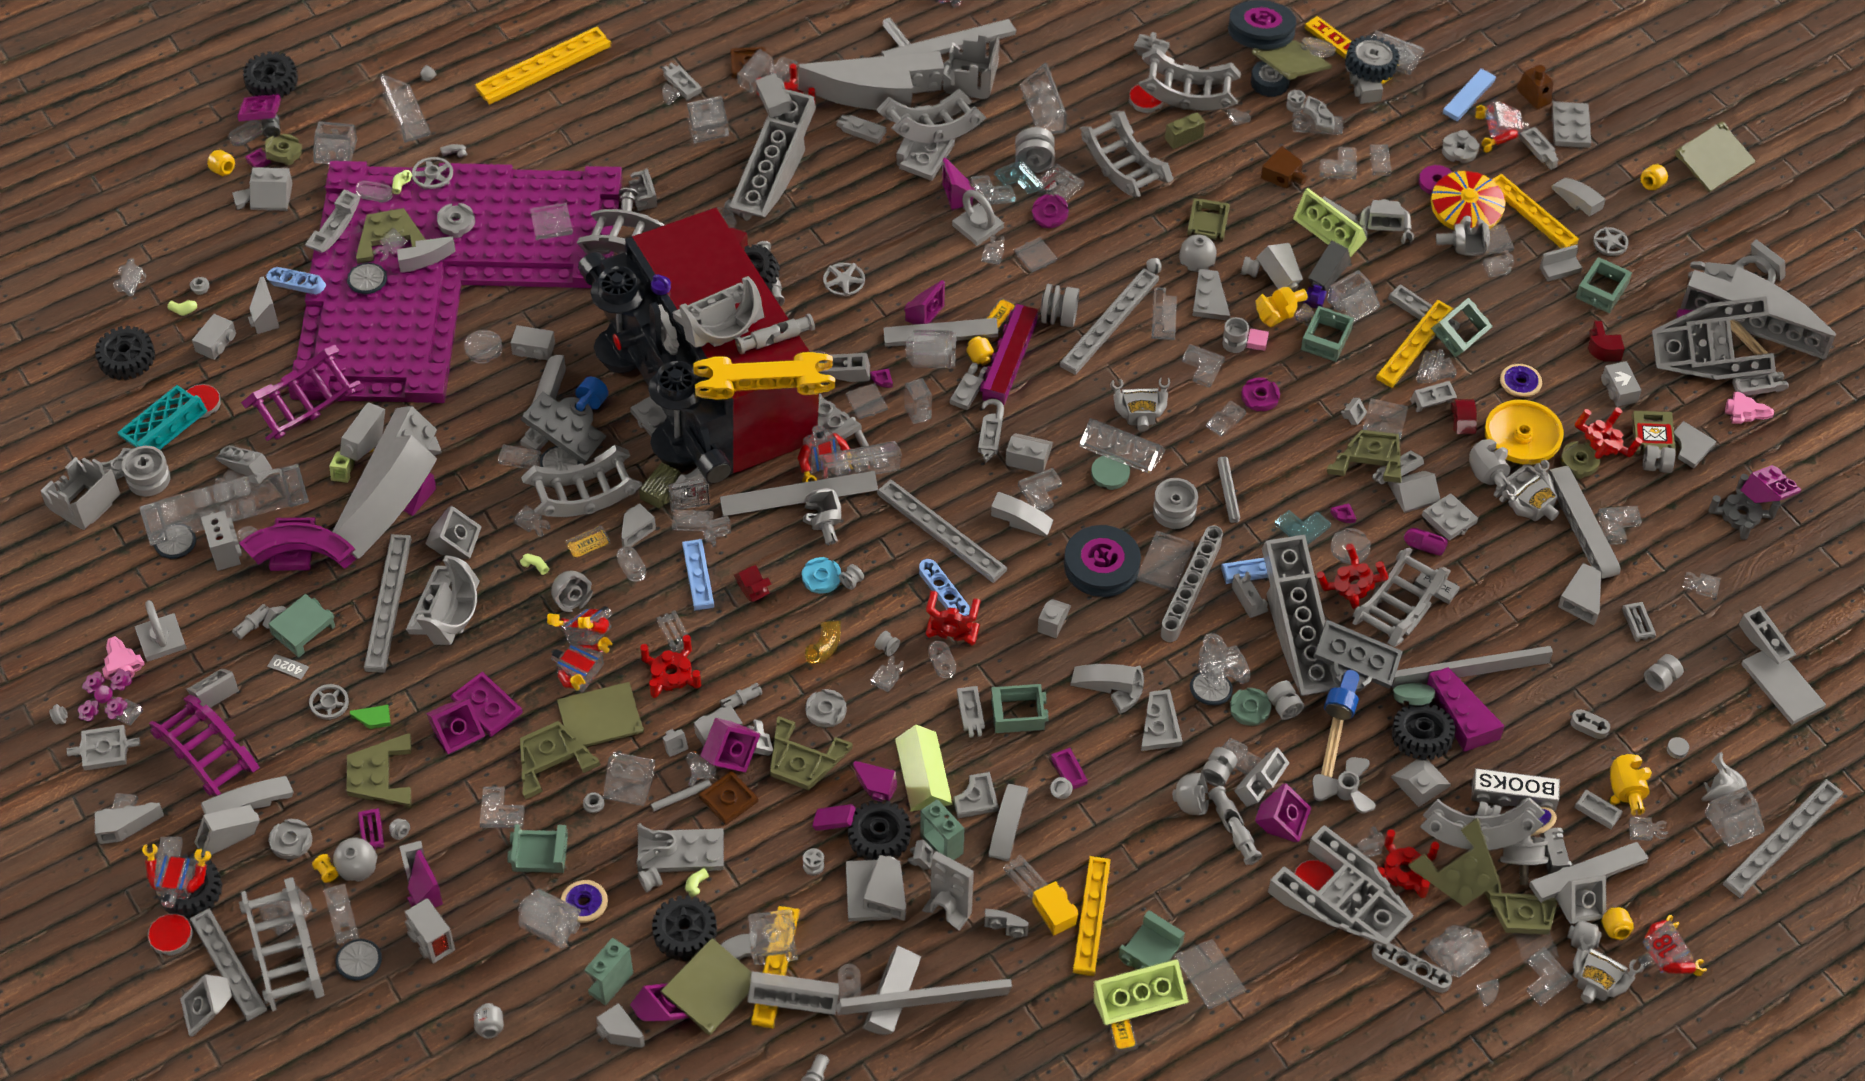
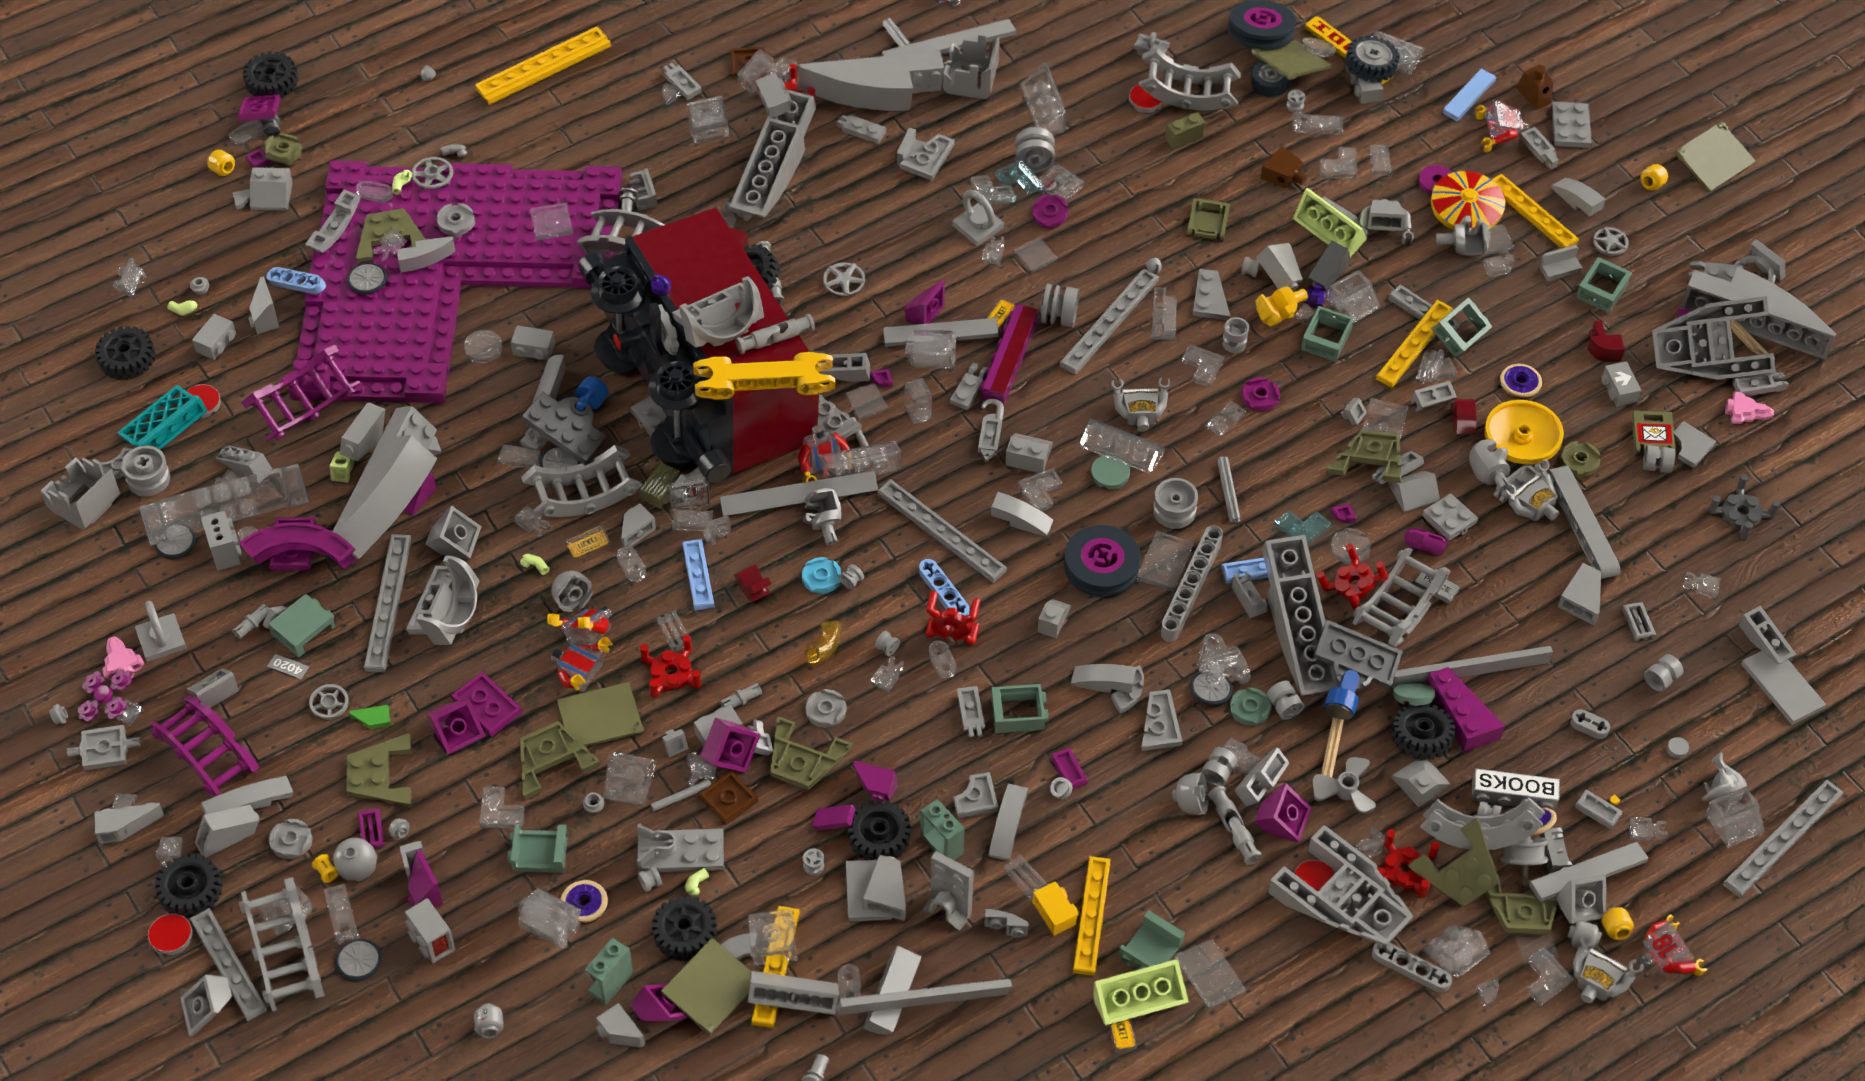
torso [142,844,211,908] -> none
clear slope [313,121,358,164] -> none
clear slope [380,74,431,143] -> none
light grey fence [876,88,986,143] -> none
yellowish green slope [895,725,952,812] -> none
light grey tile [908,840,934,870] -> none
magenta slope [942,158,974,210] -> none
yellow head [966,336,994,366] -> none
light grey fence [1080,111,1174,197] -> none
light grey cylinder [1179,235,1217,272] -> none
clear tile [1227,108,1251,125] -> none
bright pink tile [1247,329,1269,351] -> none
light grey tile [1303,96,1335,134] -> none
light grey plate [1442,130,1479,164] -> none
red plate [1575,407,1643,459] -> none
clear plate [1597,506,1642,545] -> none
yellow piece [1610,754,1652,816] -> none
magenta slope [1740,465,1801,503] -> none

